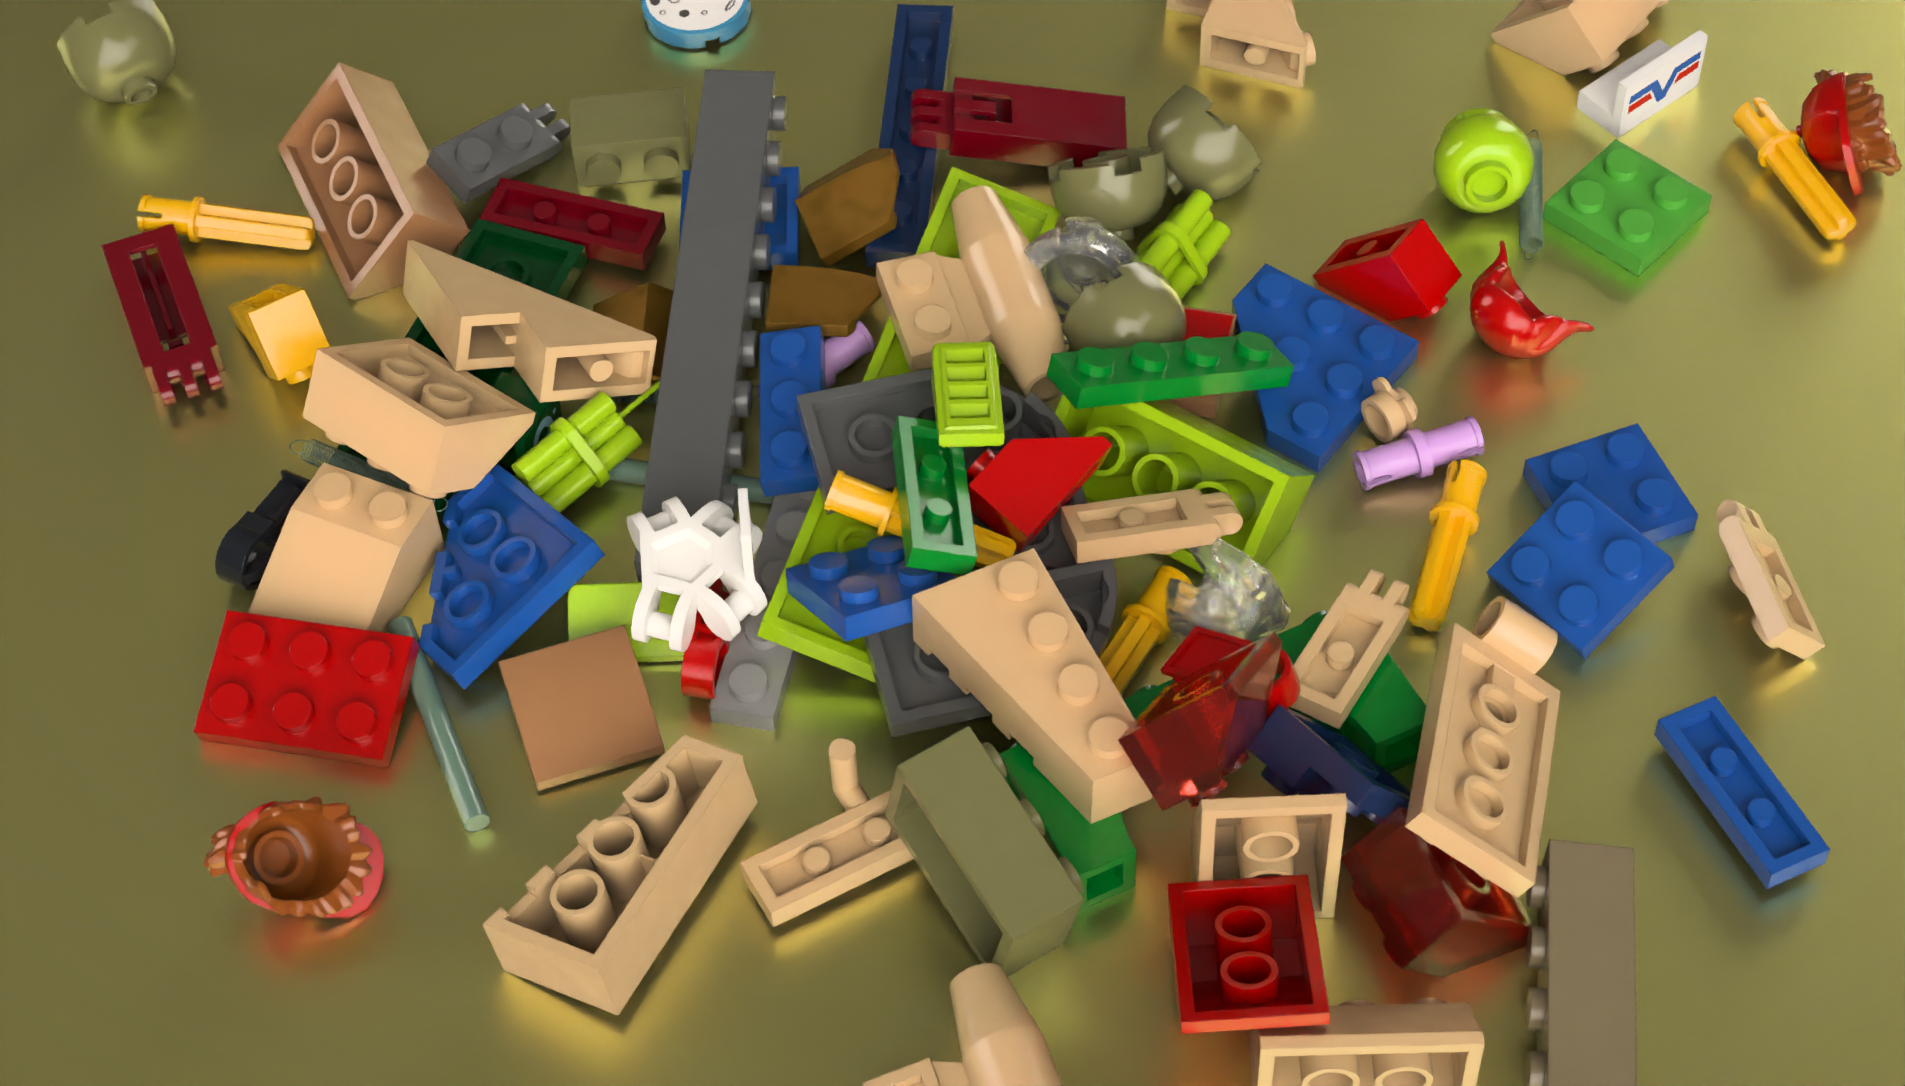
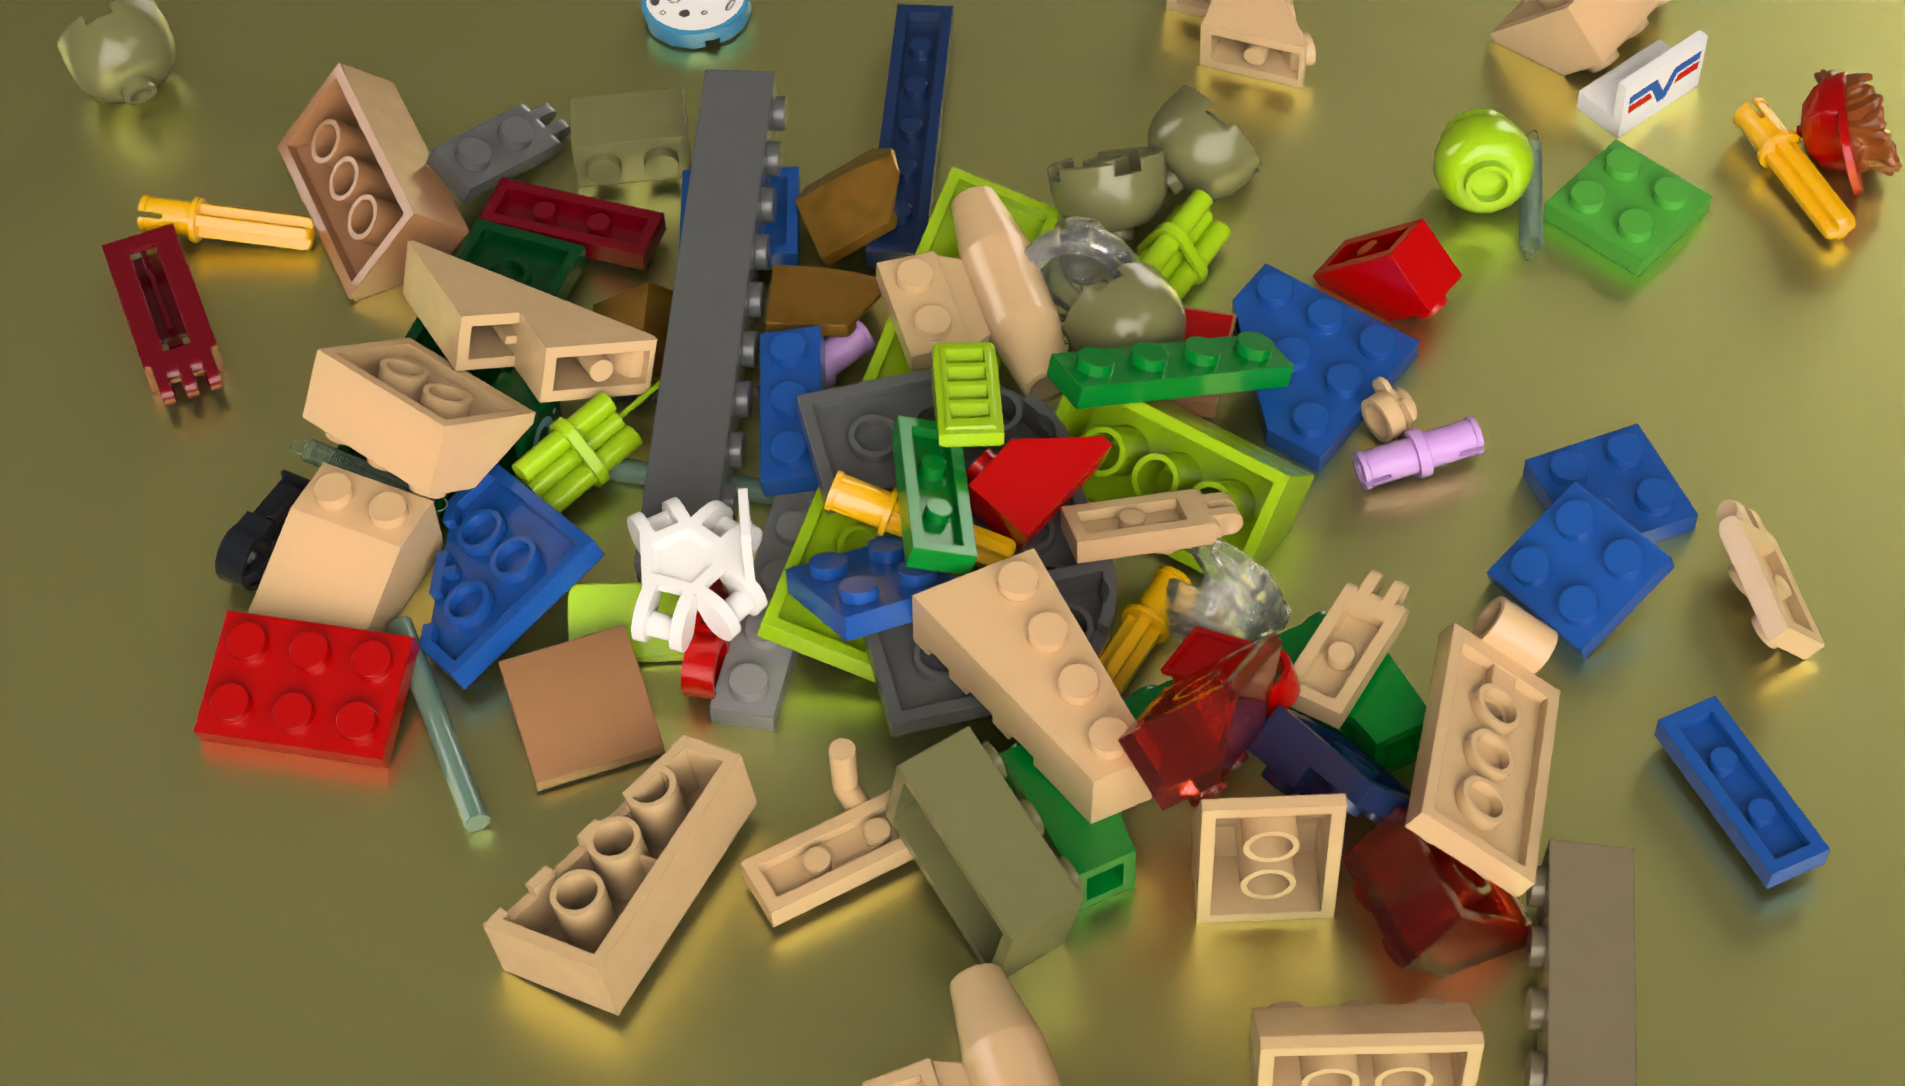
dark orange hair [203,796,384,919] -> none
yellow arch [227,283,330,384] -> none
dark red hinge [910,77,1127,168] -> none
red slope [1167,874,1330,1034] -> none
yellow axle [1408,459,1487,632] -> none
red hair [1469,240,1594,359] -> none

